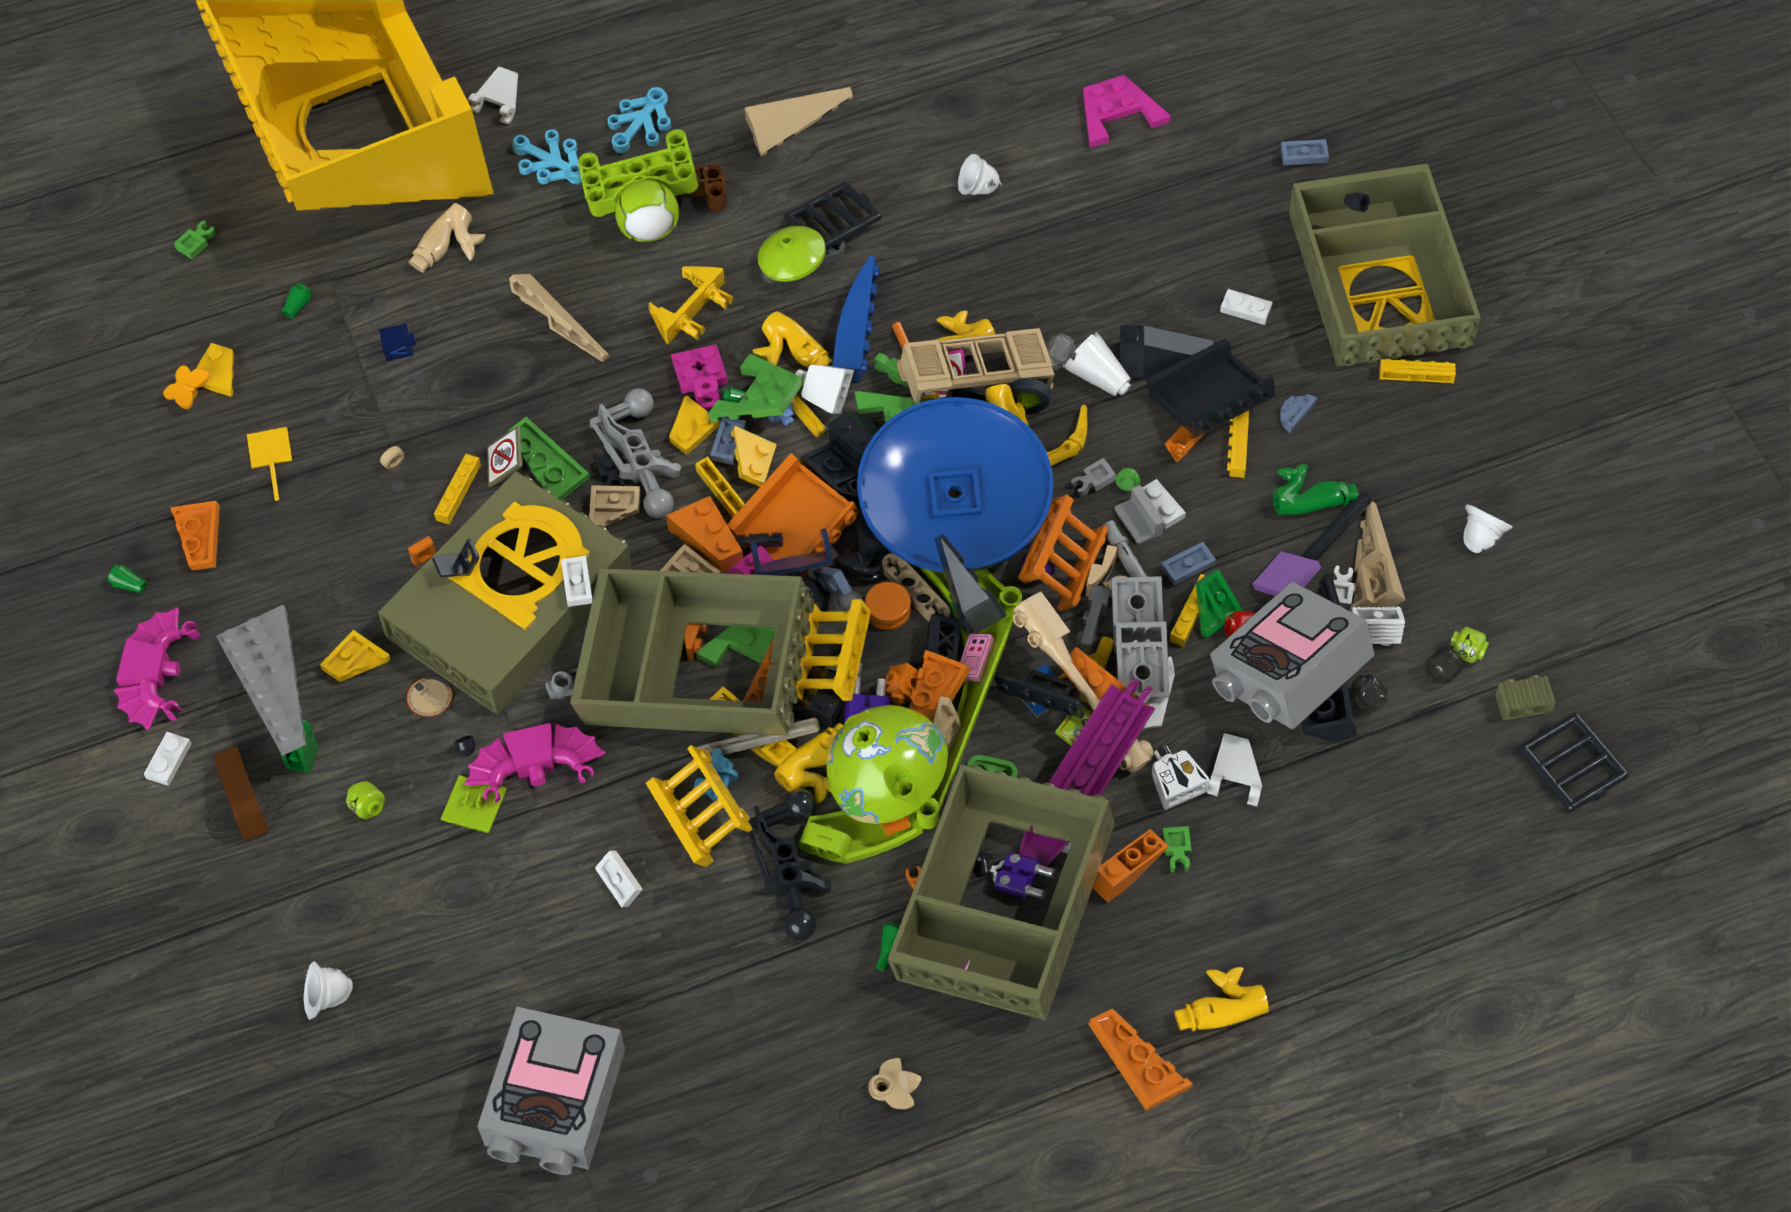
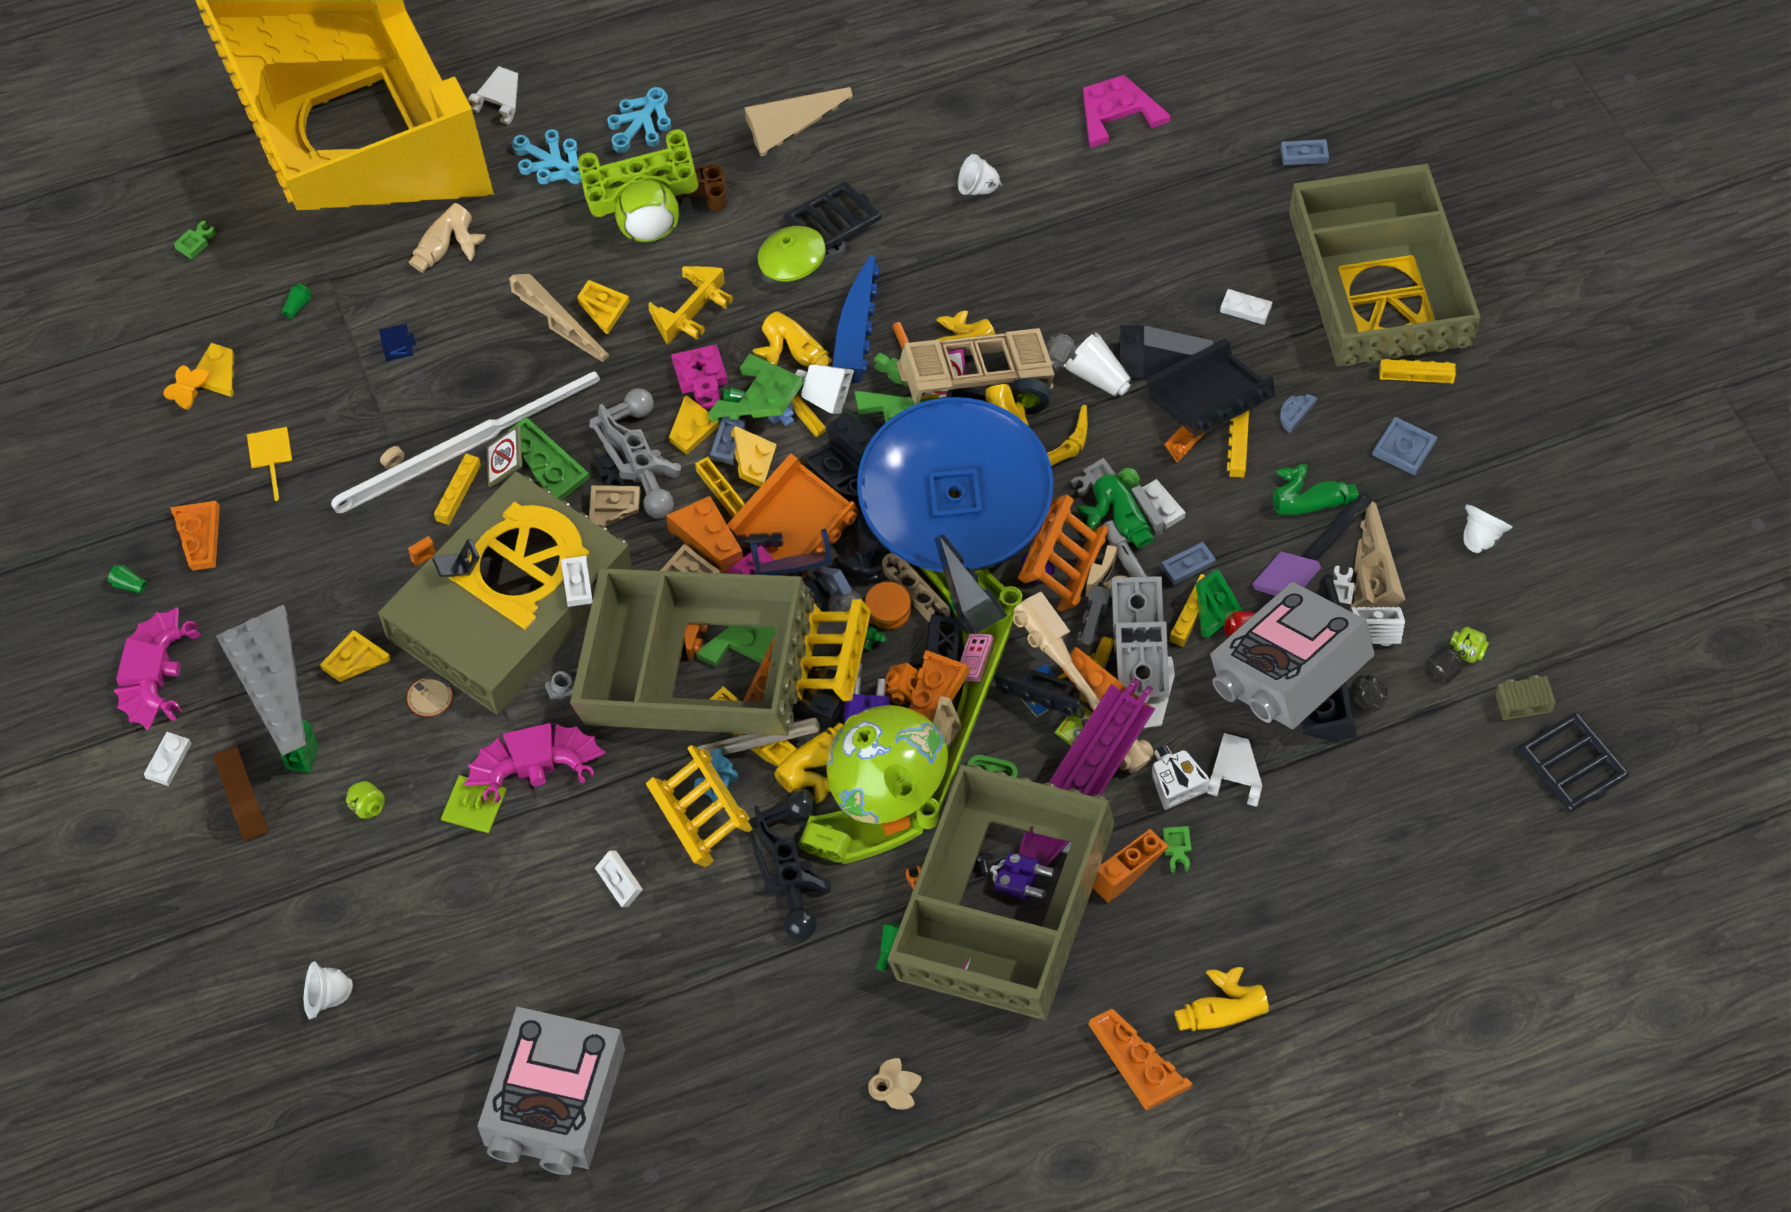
black hinge [454,735,476,756] -> none
black hose [1344,192,1370,212] -> none
none -> white piece [331,372,600,513]
none -> yellow wing [577,280,630,334]
none -> green plant [863,627,887,650]
none -> green piece [1077,474,1154,548]
none -> sand blue tile [1372,417,1438,476]

